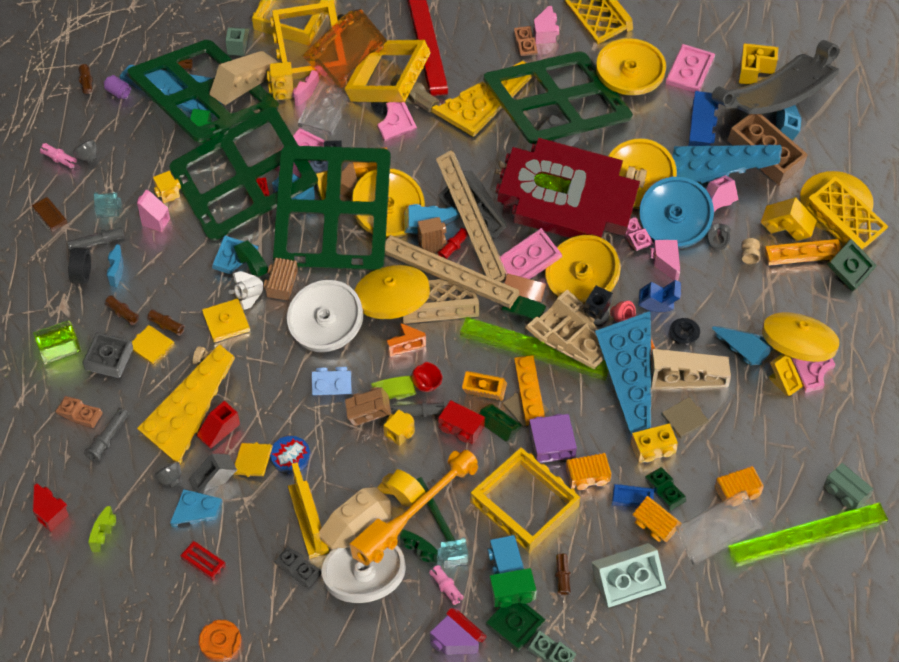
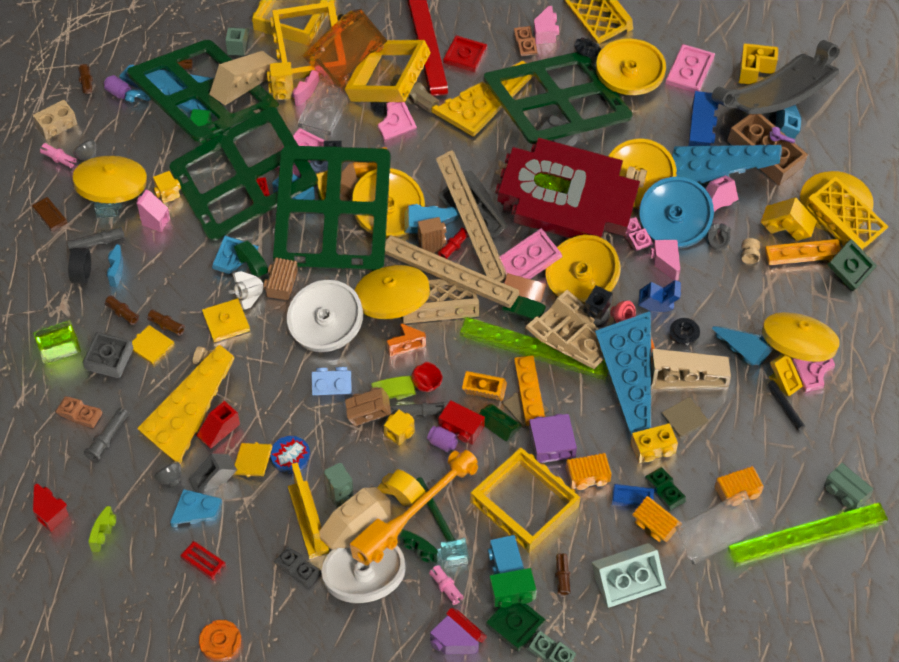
none -> tan brick [33,100,77,140]
none -> yellow dish [73,156,147,203]
none -> dark azure arm [125,89,151,102]
none -> sand green brick [324,463,354,508]
none -> medium lavender brick [427,426,458,452]
none -> red tile [443,35,488,72]
none -> black gear [574,37,601,57]
none -> black bar [768,380,805,431]
none -> medium lavender hand [770,127,795,144]

